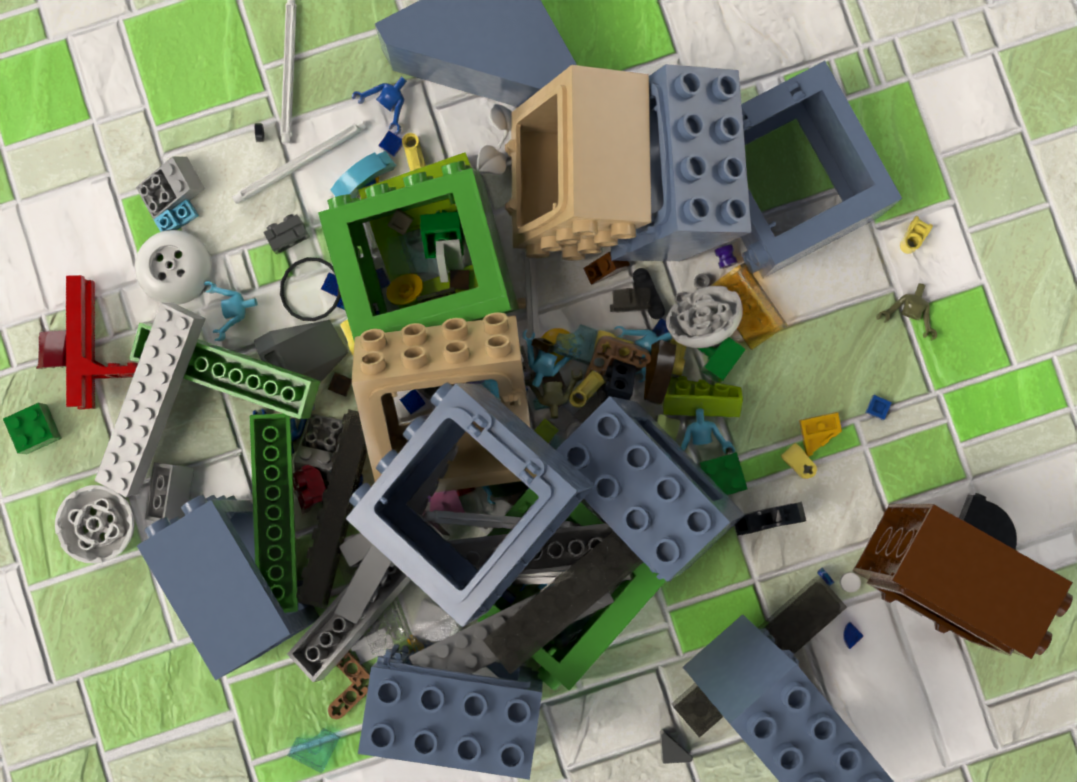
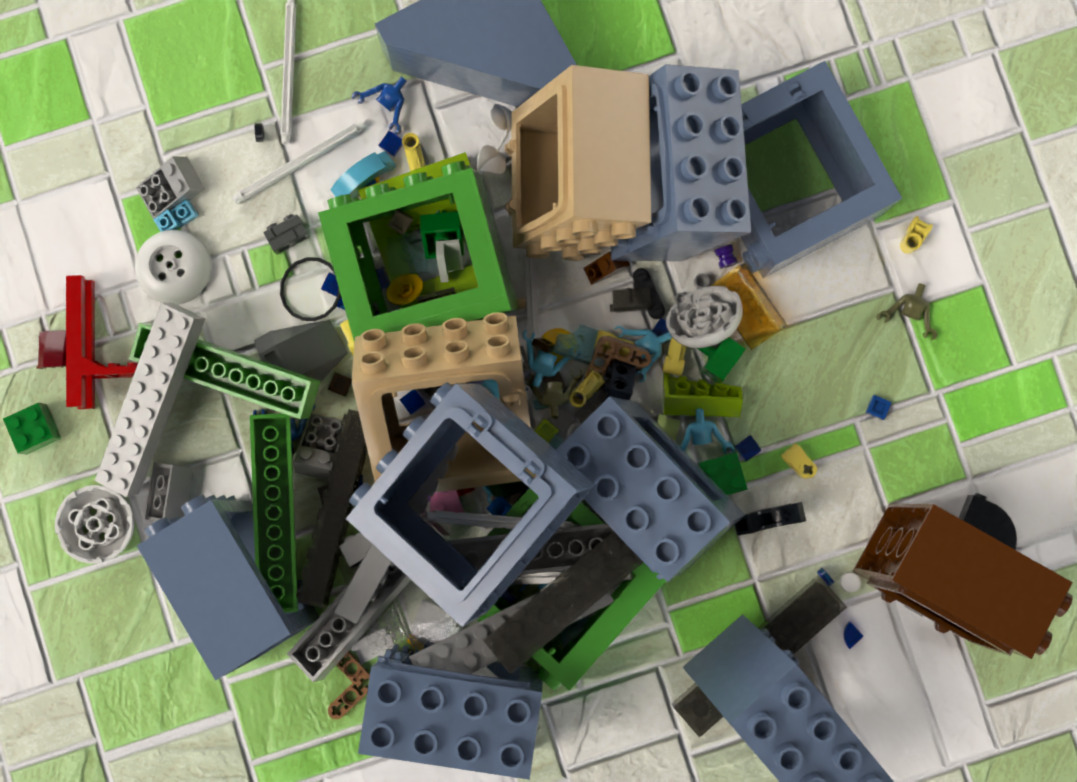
medium azure piece [204,281,258,342] -> none
clear light blue tile [287,728,340,773] -> none
dark red slope [293,464,326,514] -> none
dark brown tile [449,270,470,290] -> none
dark brown slope [644,340,676,405] -> none
dark grey slope [660,729,693,764] -> none
yellow wing [799,412,842,457] -> none
none -> blue tile [486,497,512,516]
none -> clear blue tile [734,435,762,462]

